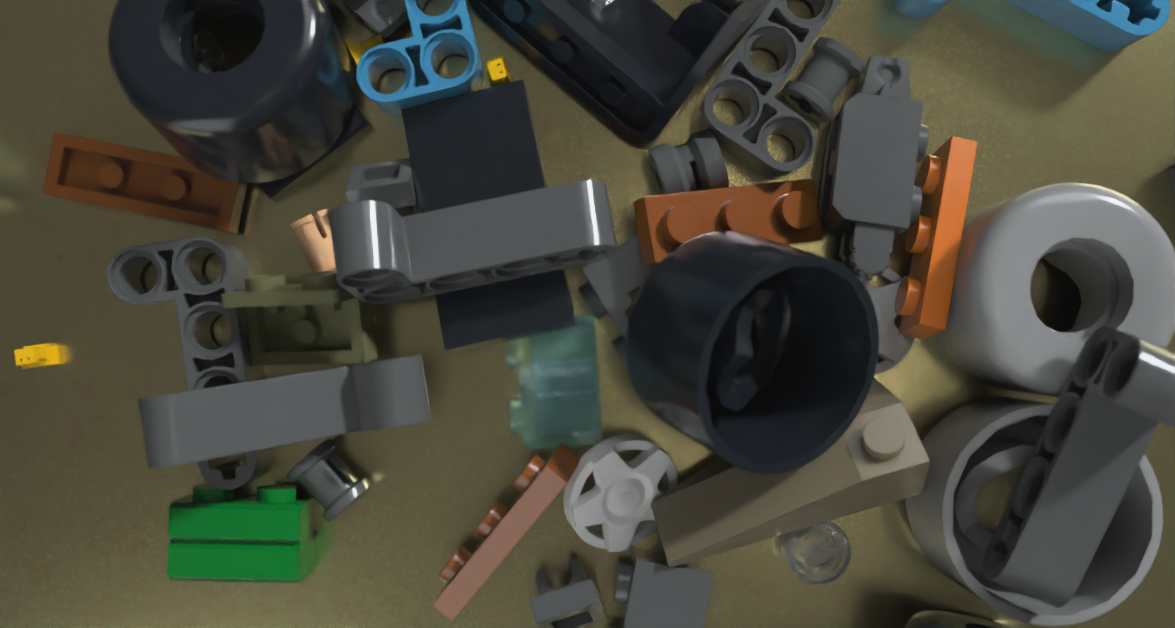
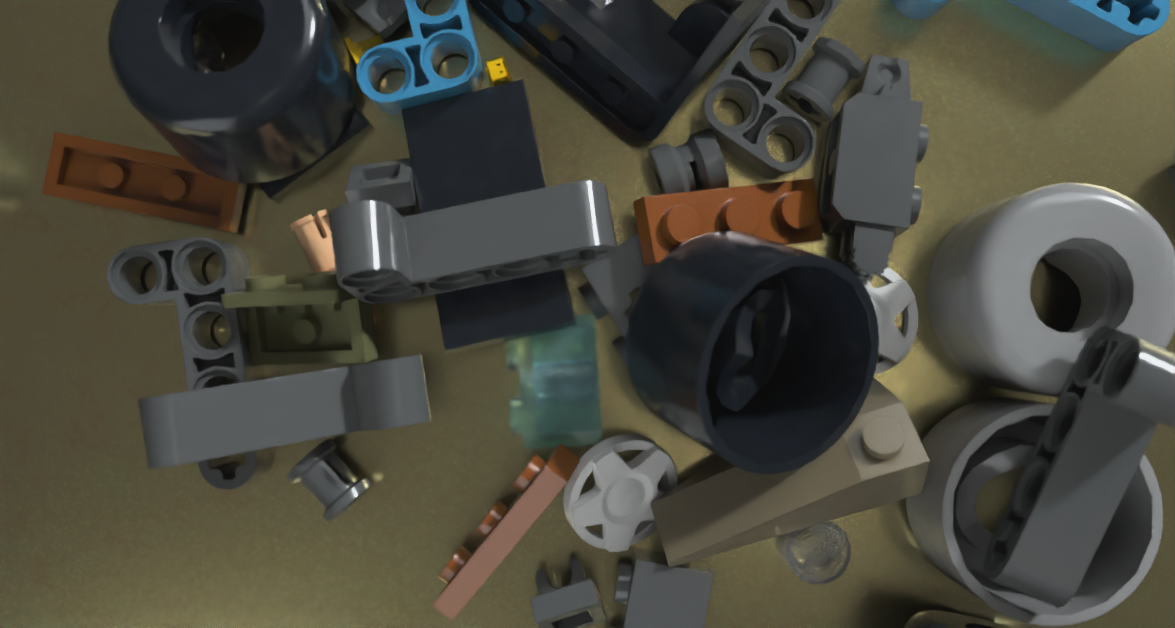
yellow piece [14,343,61,369] -> none
green brick [167,484,316,583] -> none
orange plate [895,136,978,340] -> none

